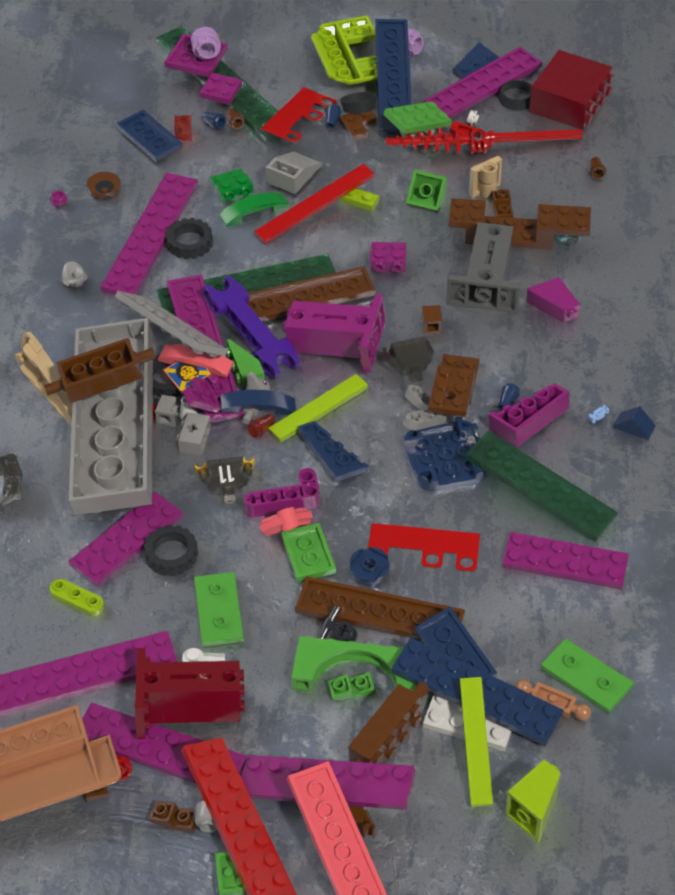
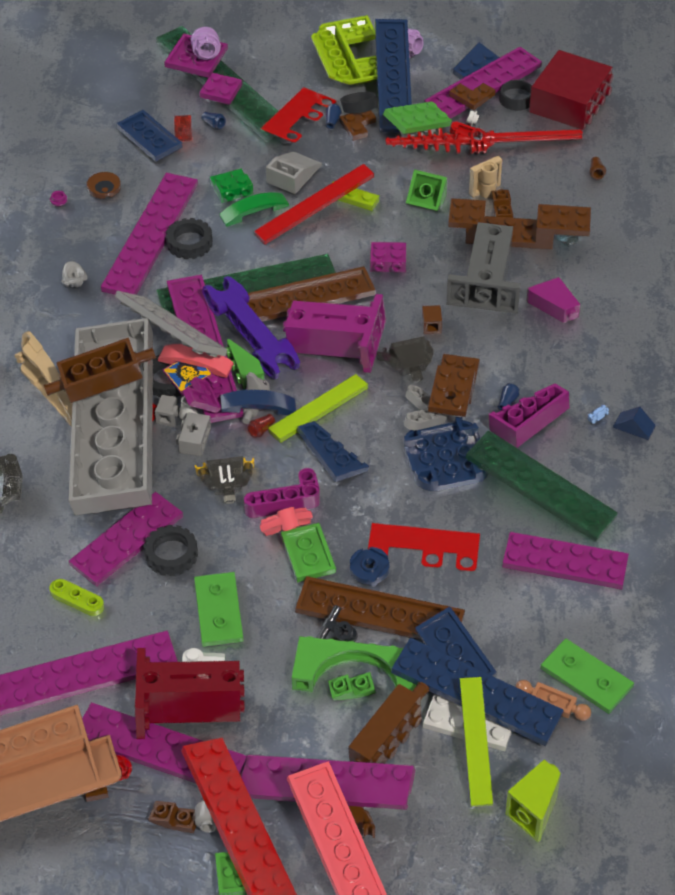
reddish brown cone [226,108,244,129] -> none
none -> reddish brown plate [449,83,496,110]

